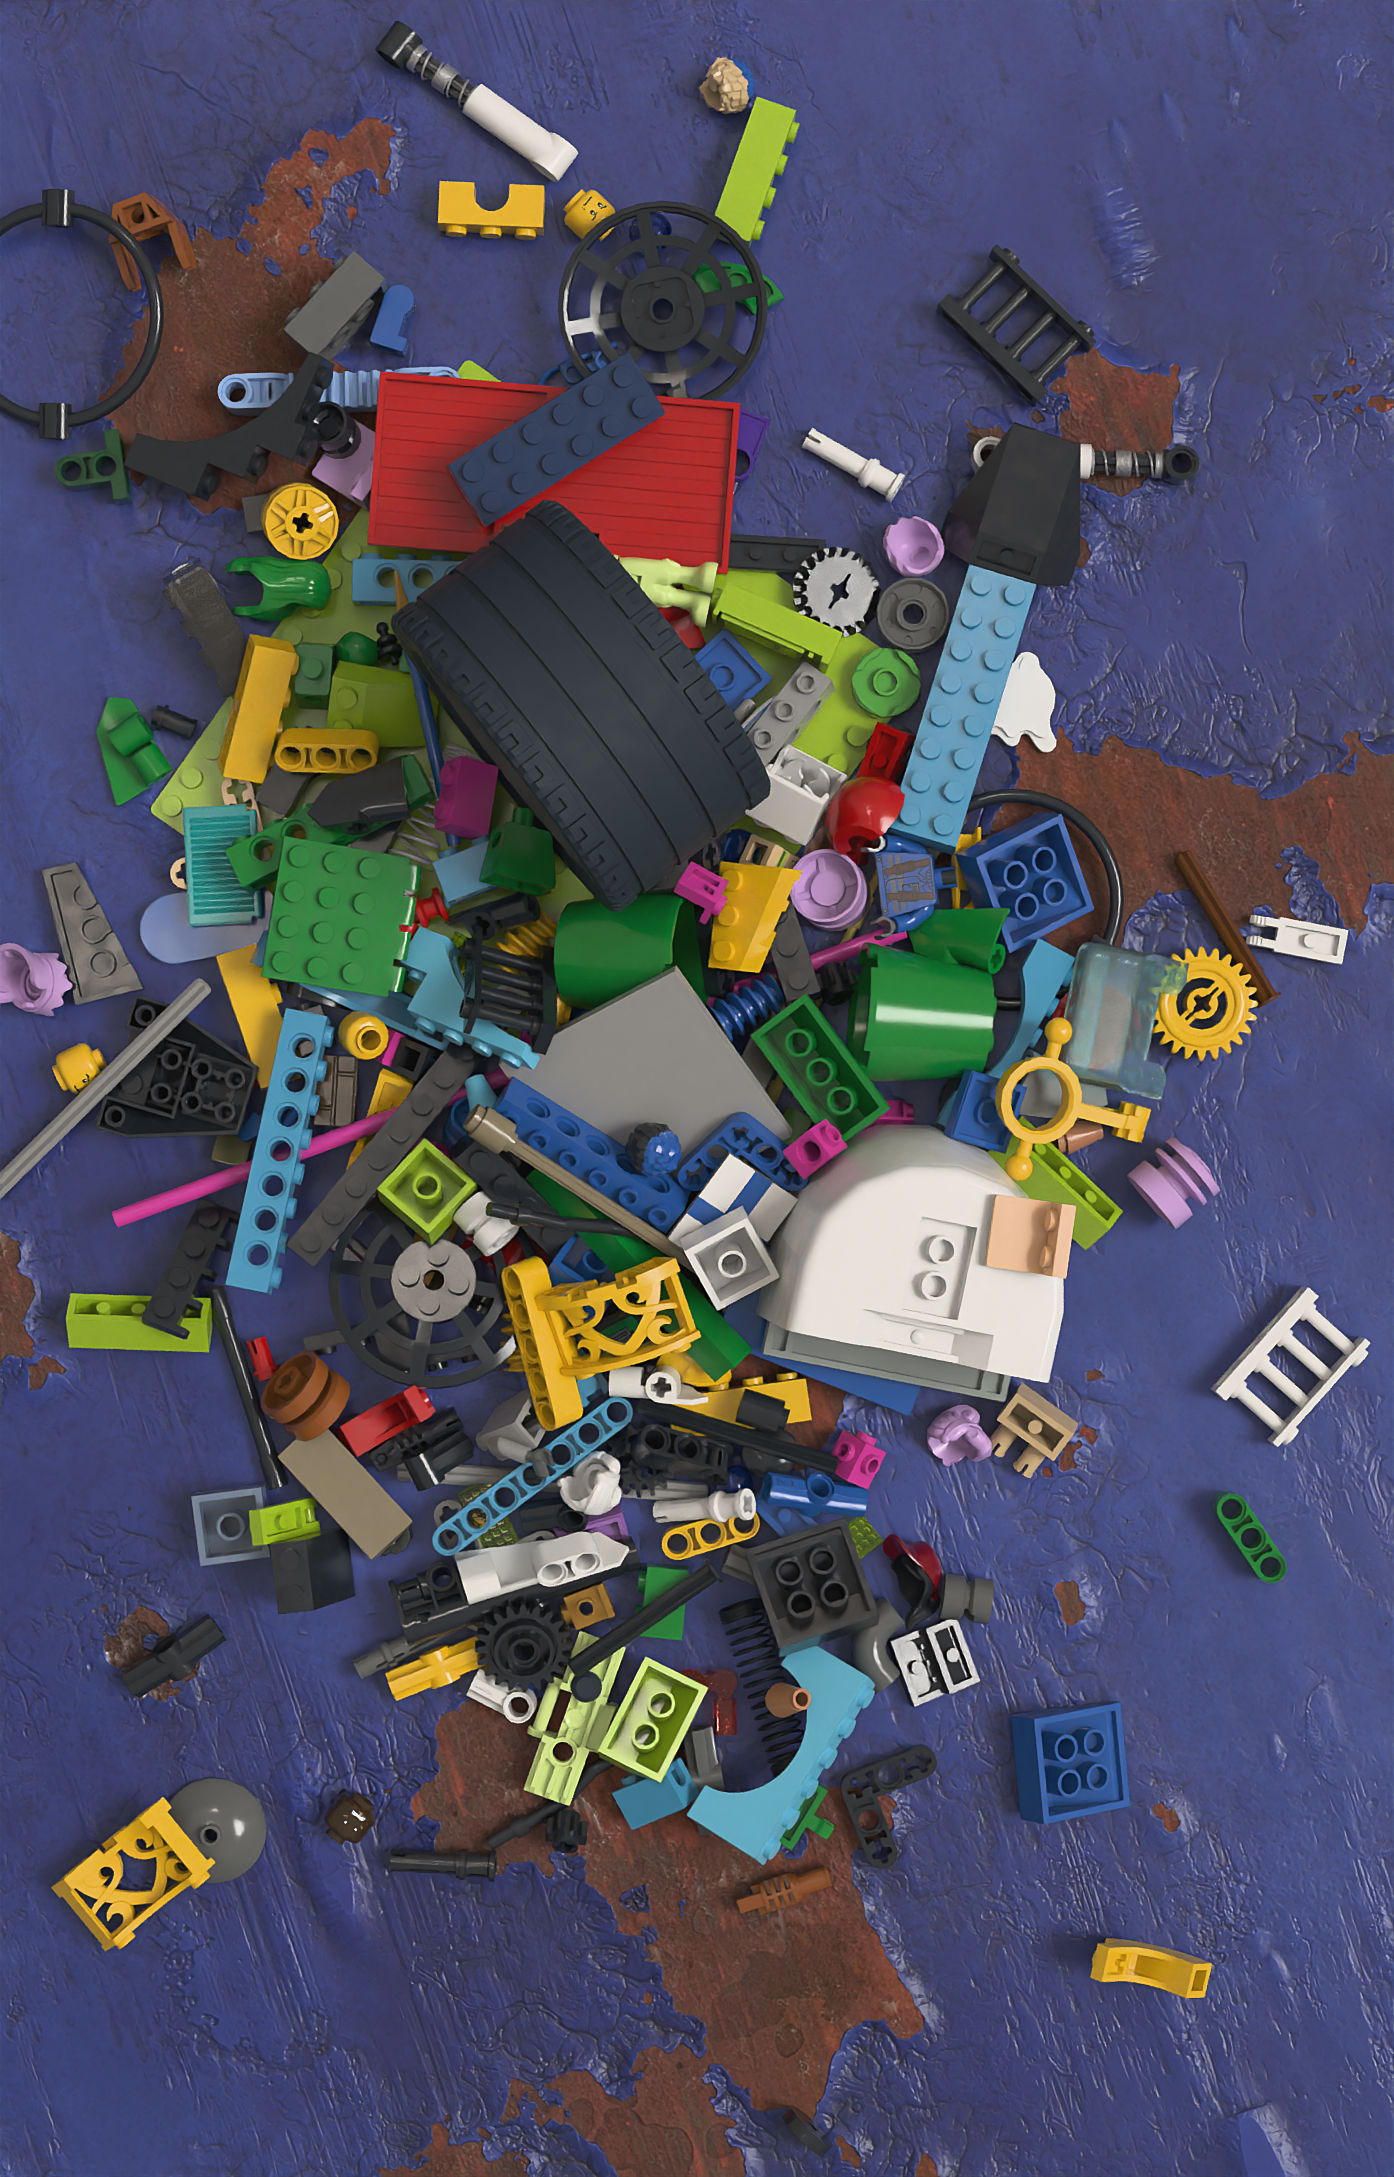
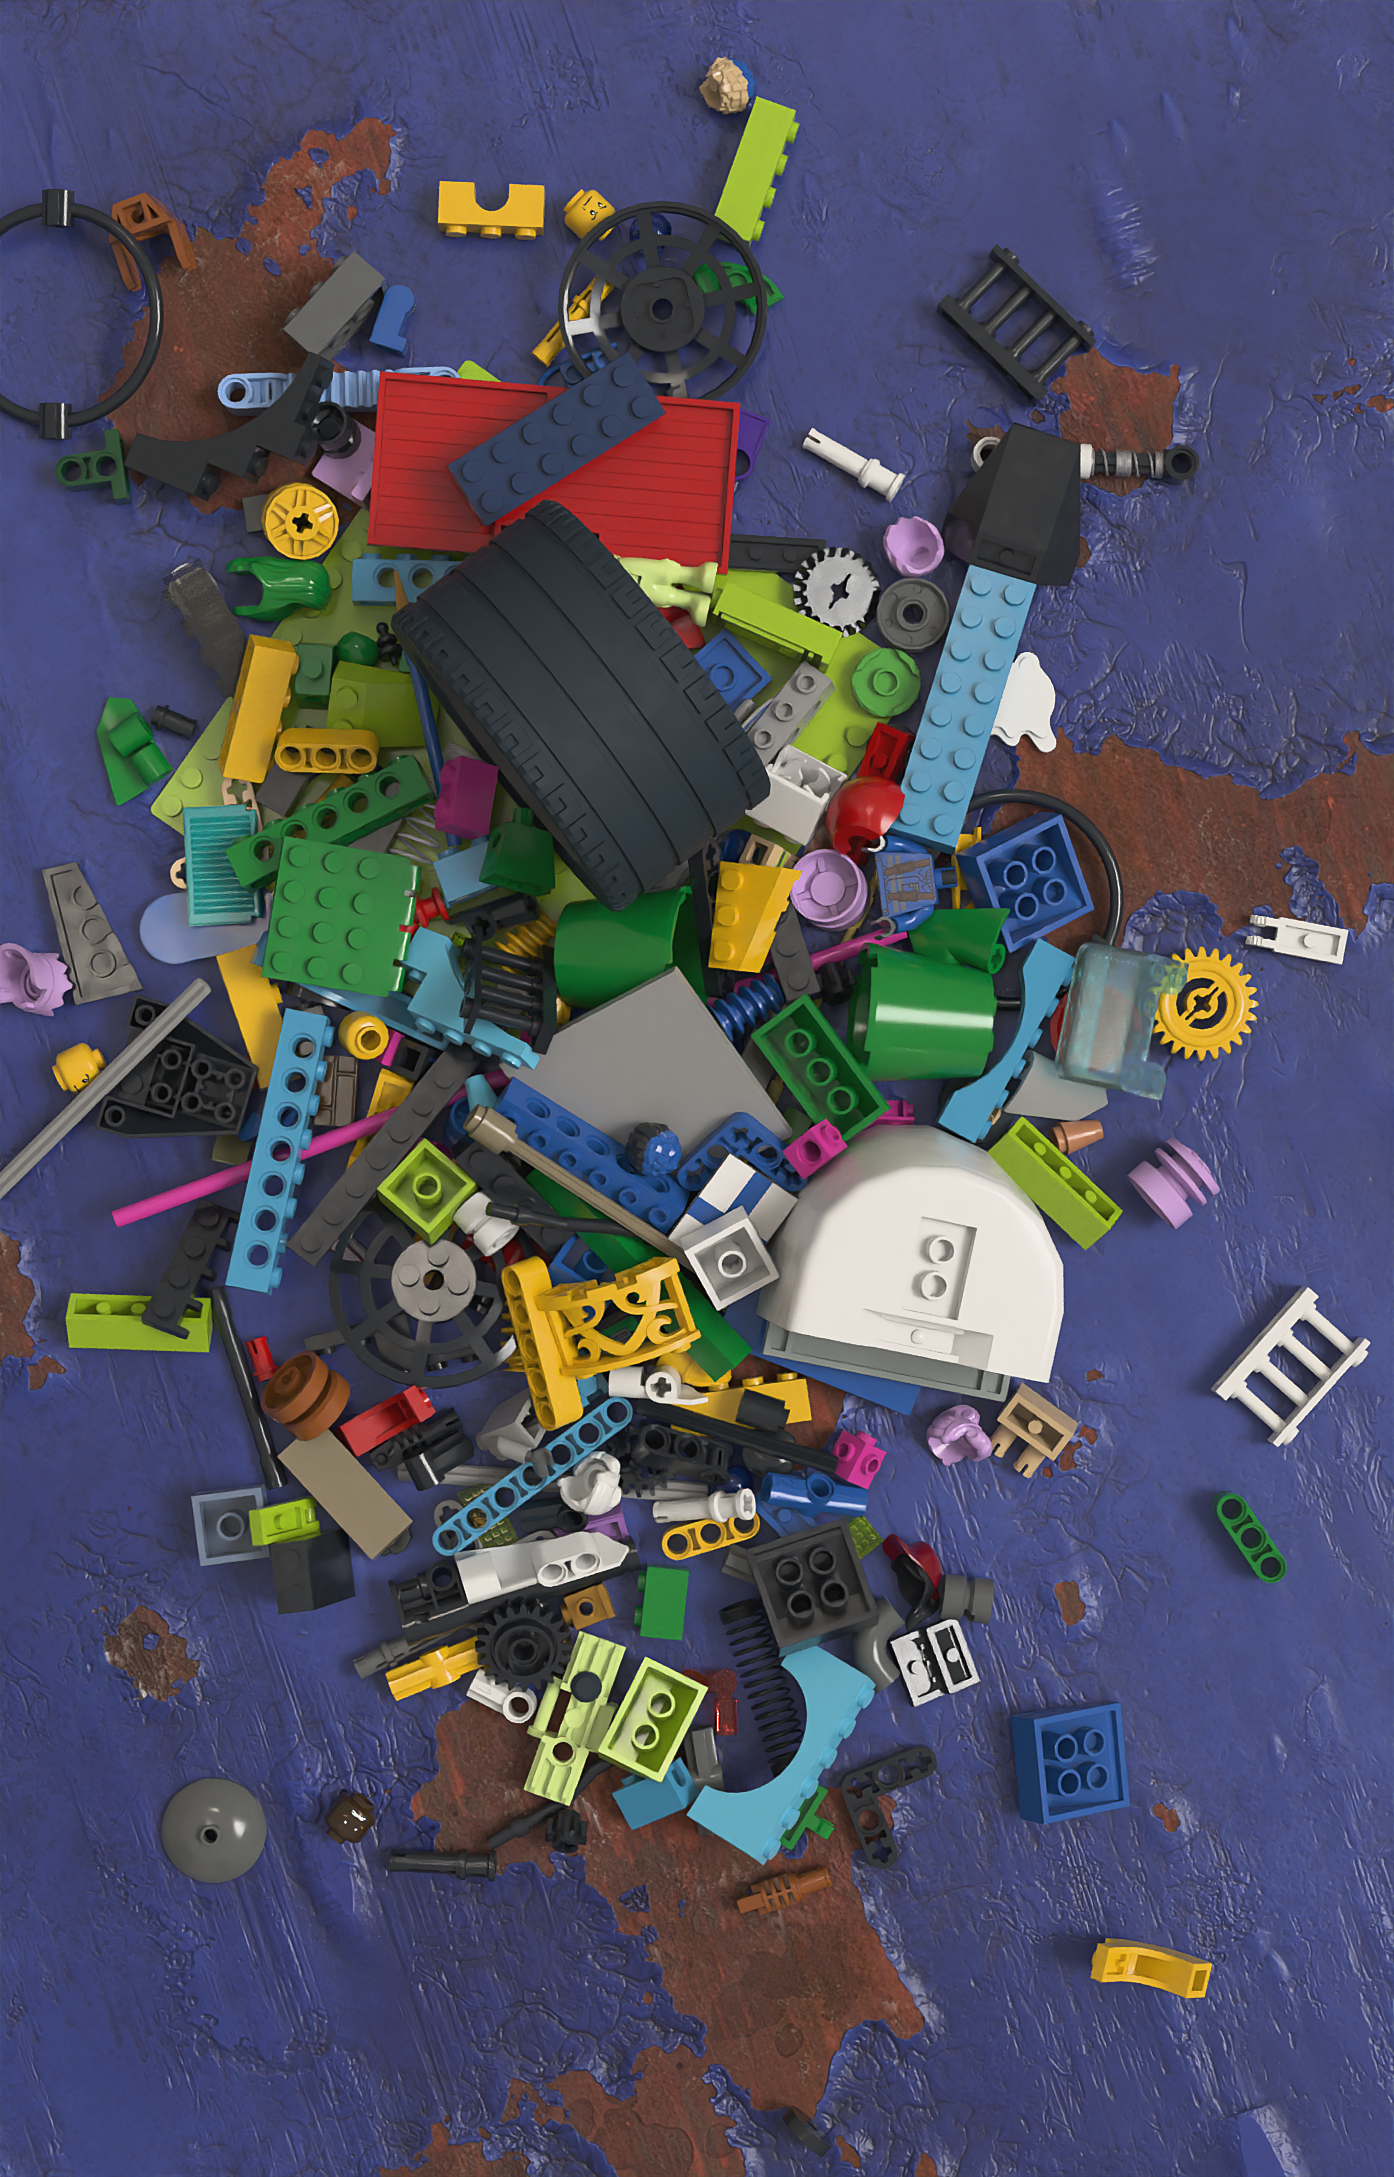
yellow fence [51,1797,216,1952] -> none
black piece [122,1614,227,1698] -> none
black panel [307,757,411,835] -> none
piece [375,20,579,182] -> none
black axle [568,1558,723,1677] -> none
dark pink bracket [673,861,729,924] -> none
nougat cone [765,1682,811,1718] -> none
blue tile [944,1068,1027,1154] -> none
light nougat bracket [985,1194,1076,1279] -> none
yellow piece [995,1017,1151,1181] -> none
reddish brown axle [1174,850,1282,1009] -> none
none -> yellow pin [531,275,615,368]

